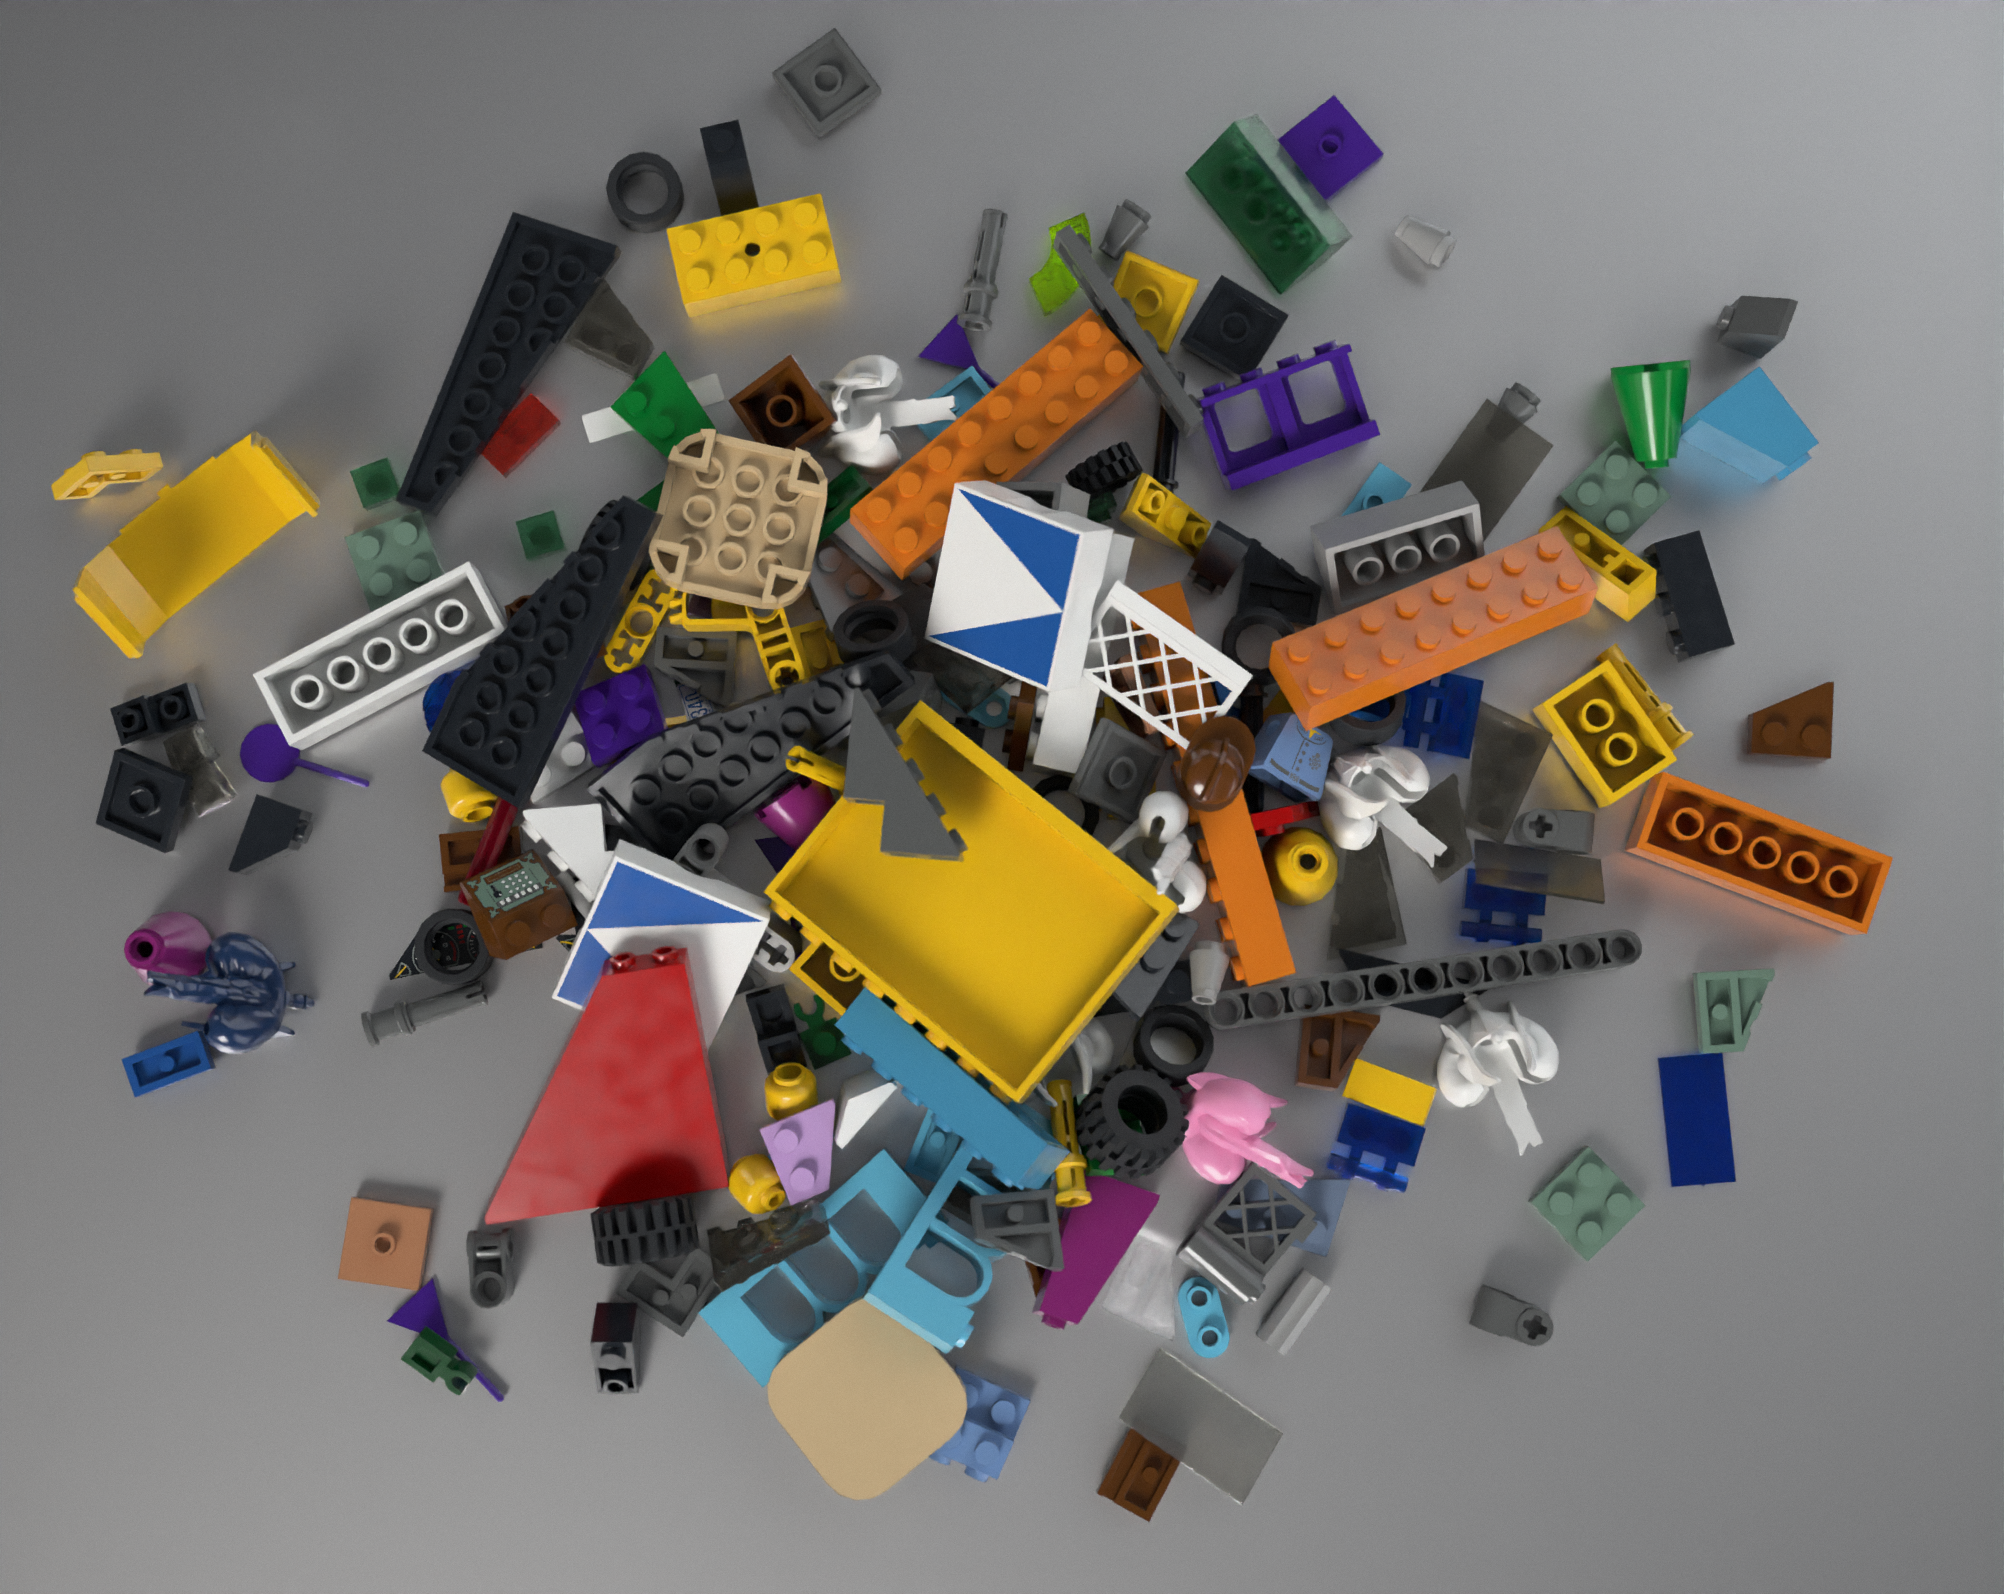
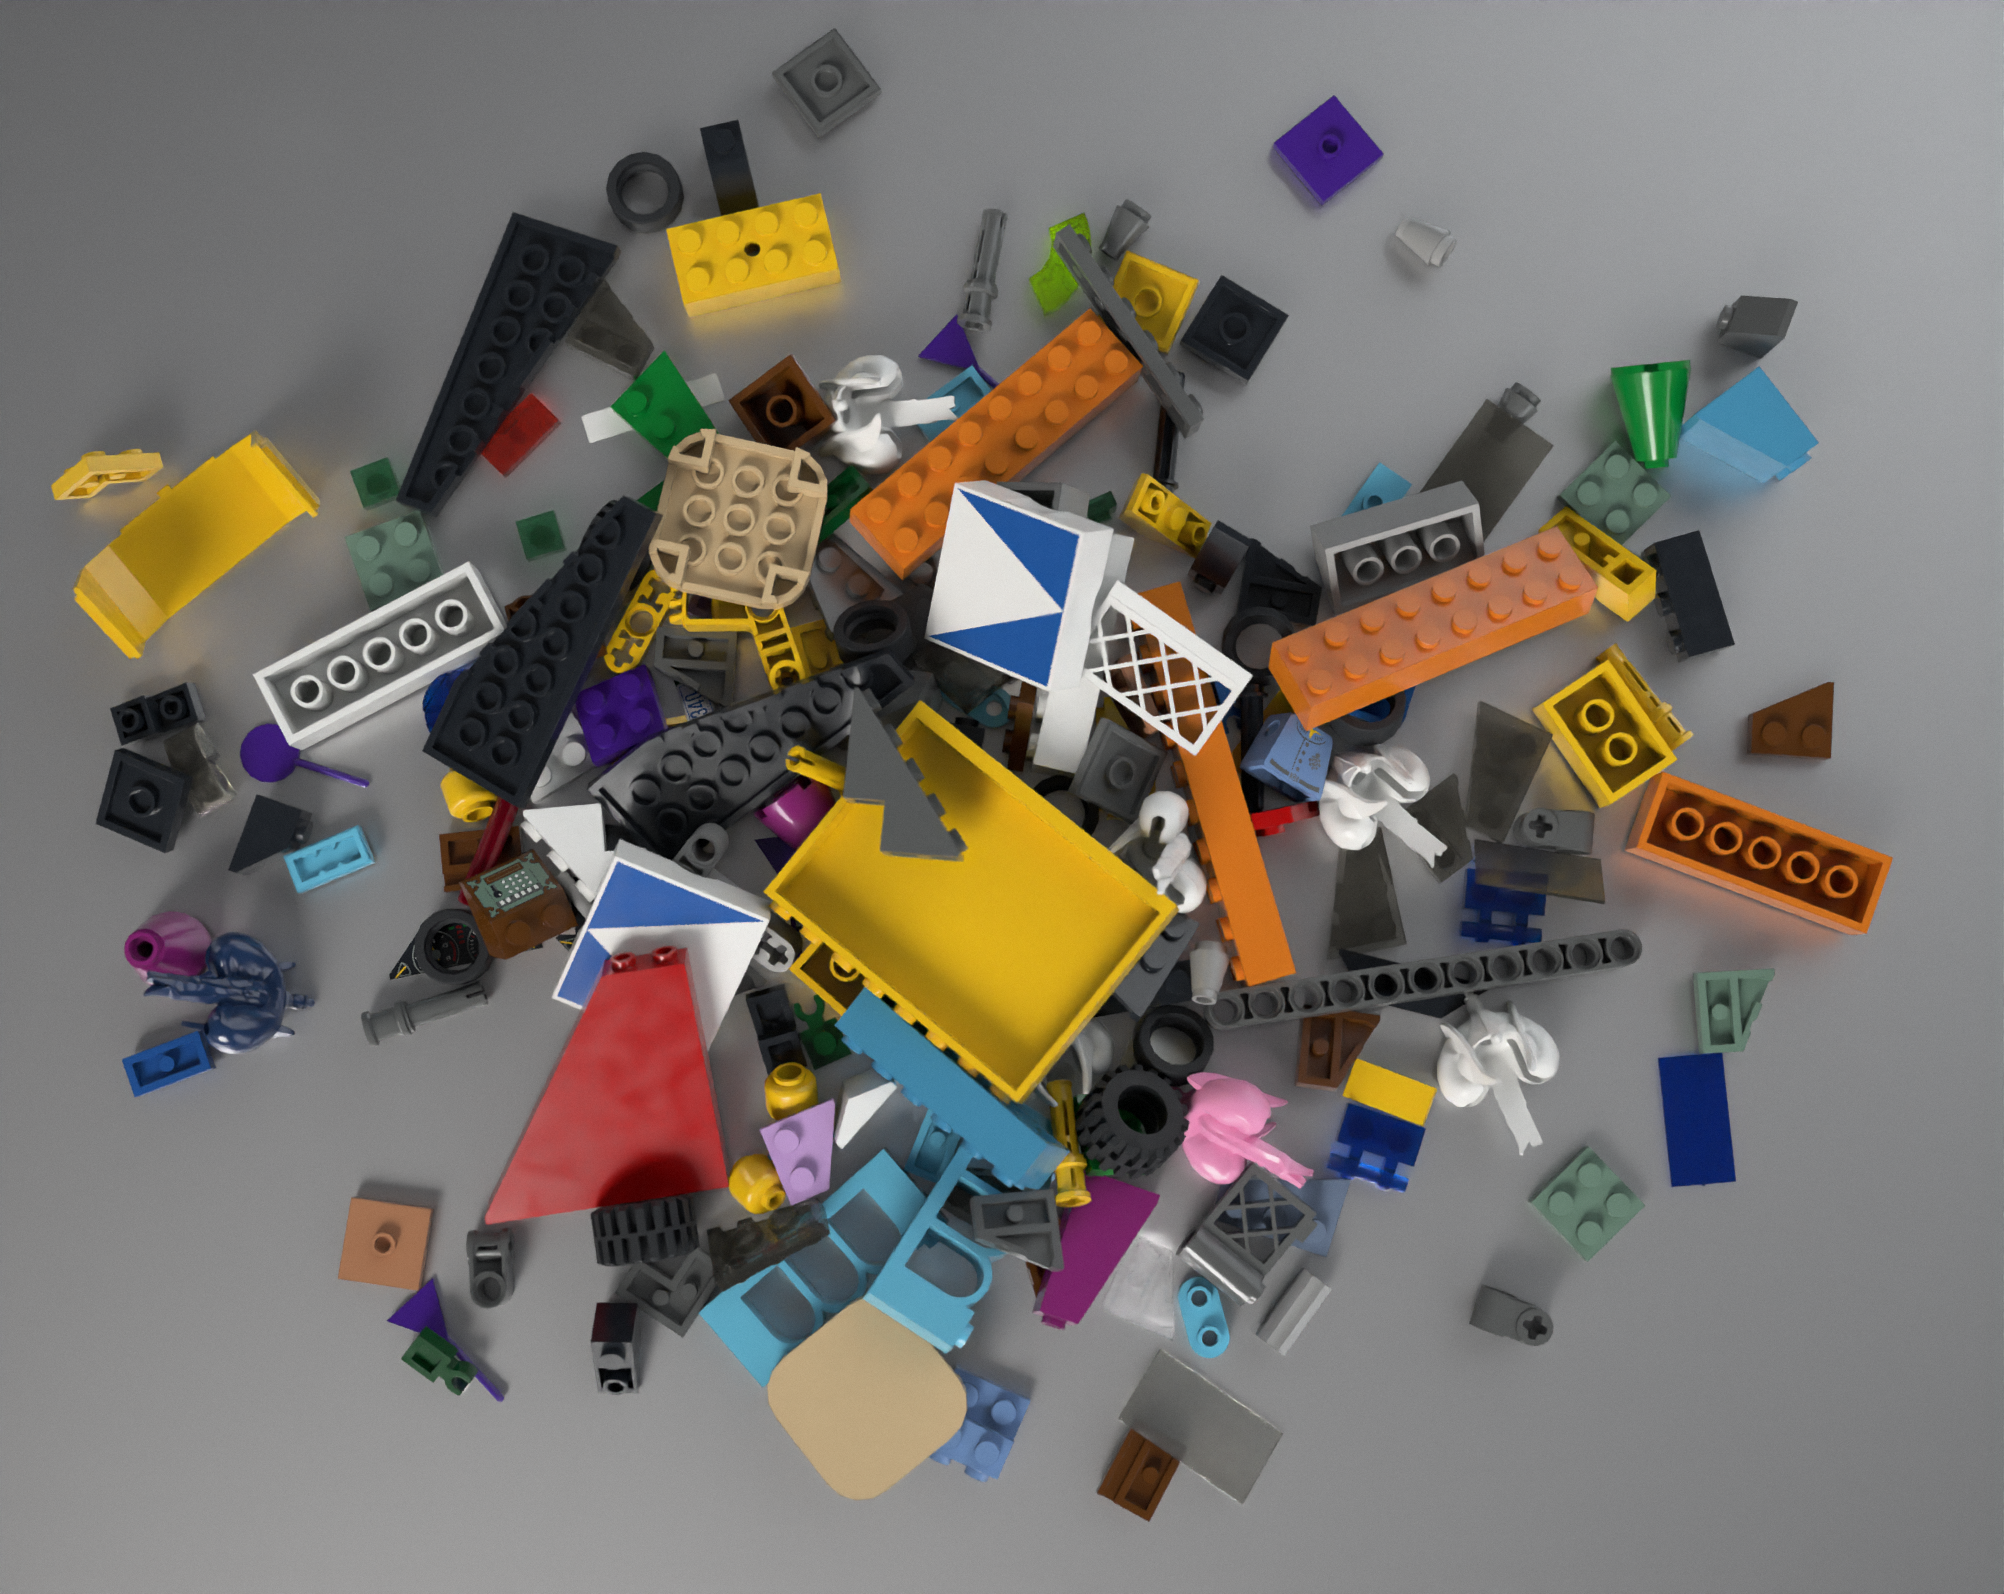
black tyre [1065,441,1143,504] -> none
reddish brown piece [1176,716,1256,812] -> none
clear green slope [1185,114,1353,295] -> none
dark purple window [1197,339,1380,491] -> none
yellow cone [1261,827,1338,906] -> none
clear blue plate [1402,673,1484,759] -> none
none -> medium azure plate [283,825,376,894]

